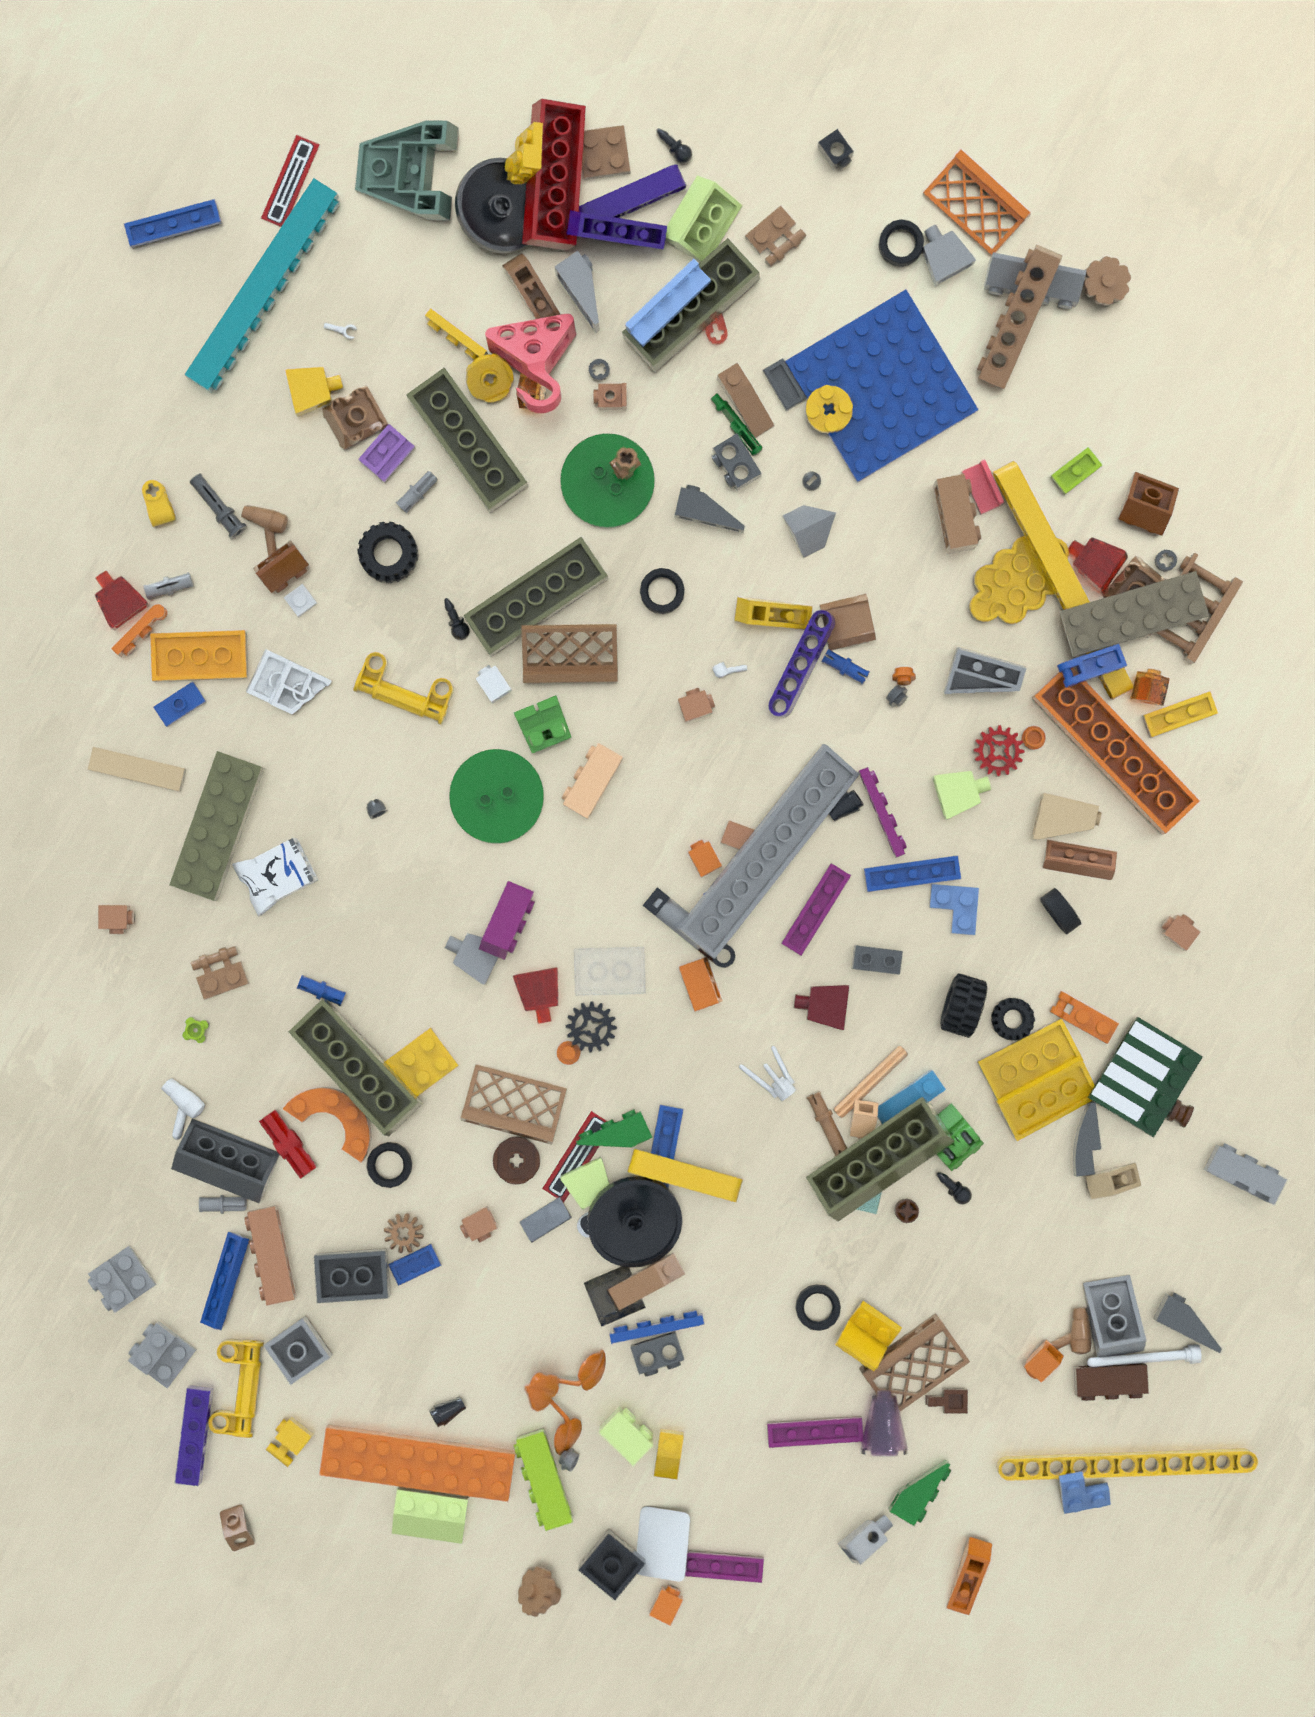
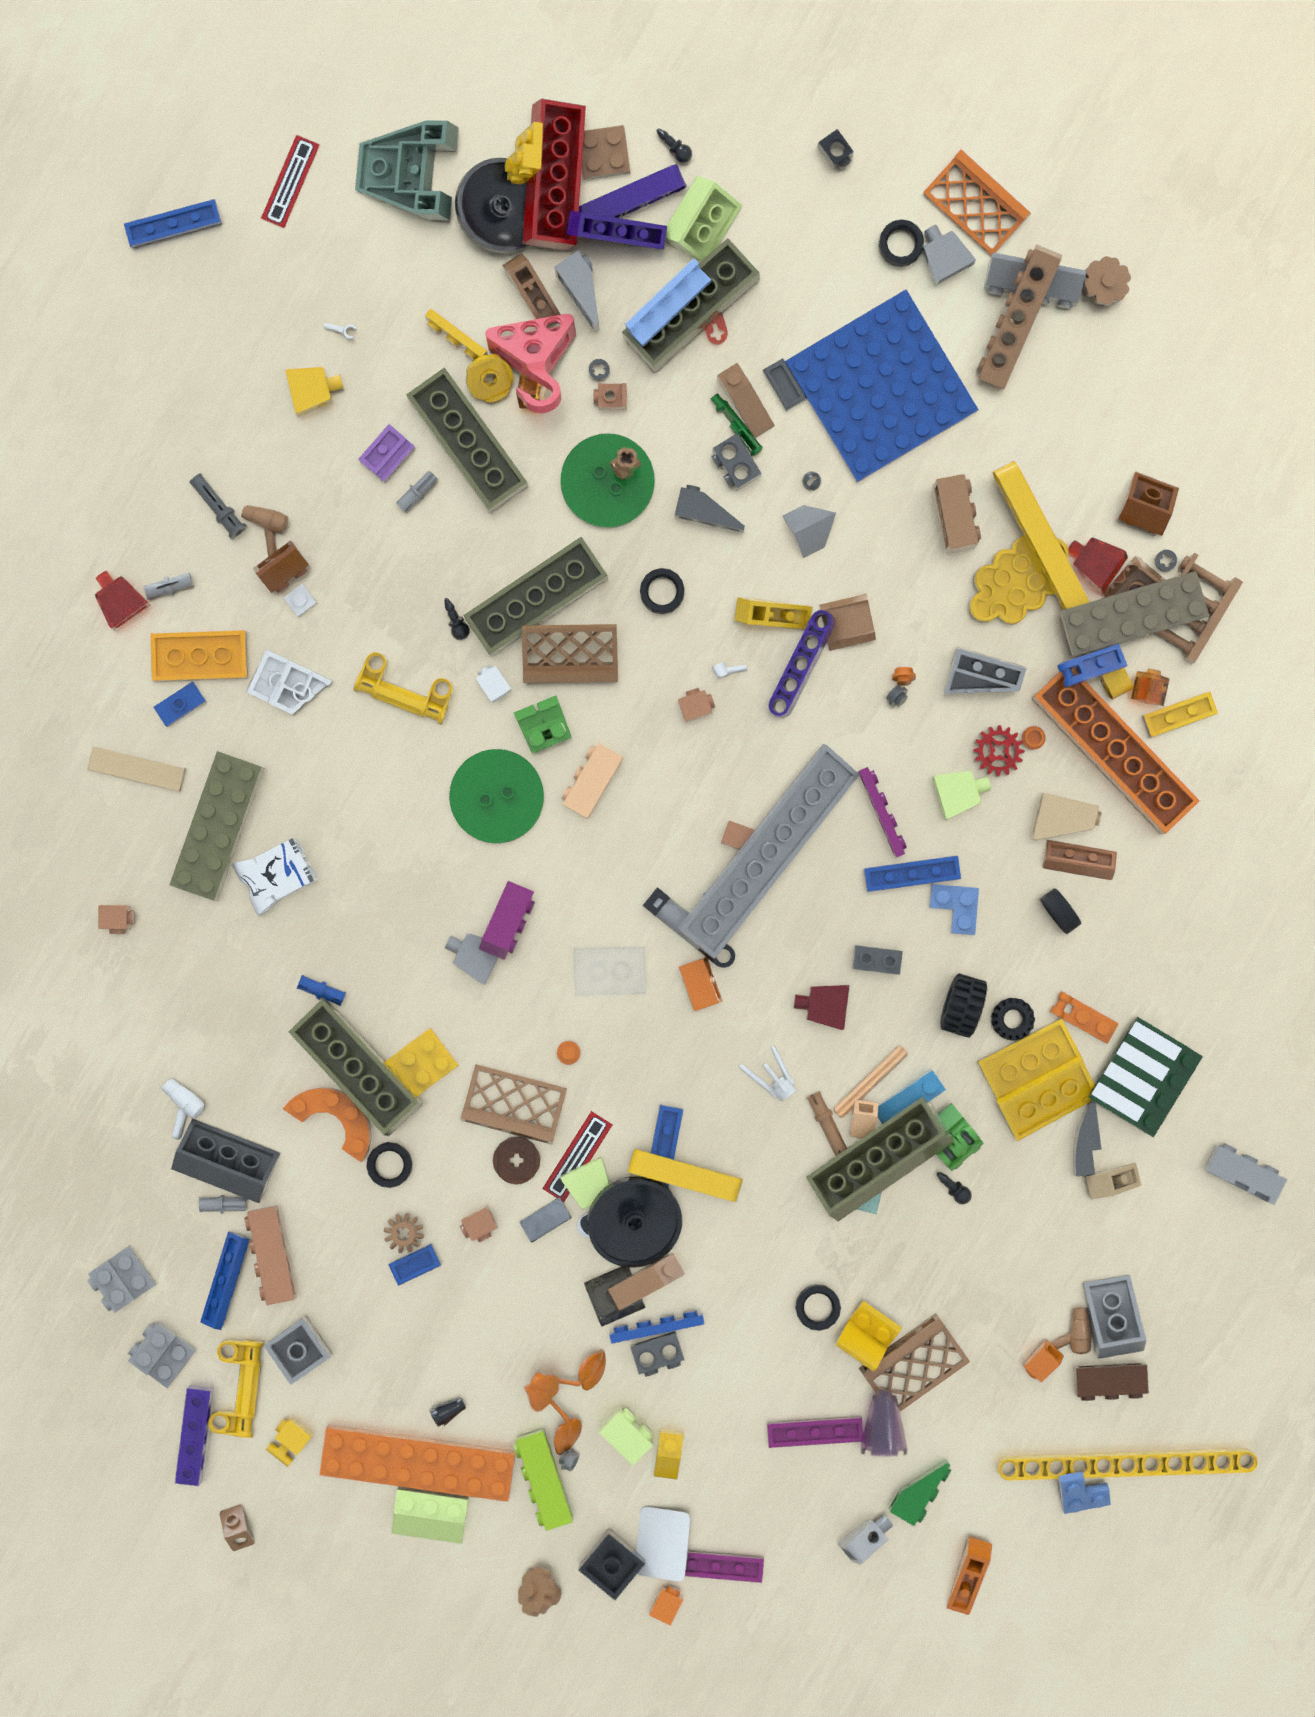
orange plate [111,604,168,657] -> none
yellow piece [142,480,176,527] -> none
lime plate [182,1017,209,1043] -> none
teal brick [184,178,340,393] -> none
medium nougat plate [191,946,249,1000] -> none
red piece [259,1109,317,1179] -> none
dark grey brick [314,1249,390,1303] -> none
medium nougat slope [322,385,388,449] -> none
black tyre [357,521,418,583] -> none
dark grey hinge [366,799,387,819] -> none
clear red torso [513,967,559,1024] -> none
black gear [565,1001,617,1053] -> none
green slope [576,1109,653,1148] -> none
orange brick [688,840,722,877] -> none
medium nougat plate [745,205,806,266] -> none
magenta plate [781,863,851,956] -> none
yellow plate [806,385,853,433] -> none
blue pin [821,649,870,685] -> none
black cone [829,790,864,822] -> none
reddish brown wheel [894,1198,919,1223] -> none
reddish brown plate [925,1389,968,1414] -> none
coral panel [961,459,1004,515] -> none
lime plate [1050,447,1103,495] -> none
white piece [1087,1344,1202,1367] -> none
dark grey slope [1153,1293,1222,1353] -> none
nougat brick [1161,914,1201,951] -> none
reddish brown wheel [1167,1099,1194,1128] -> none

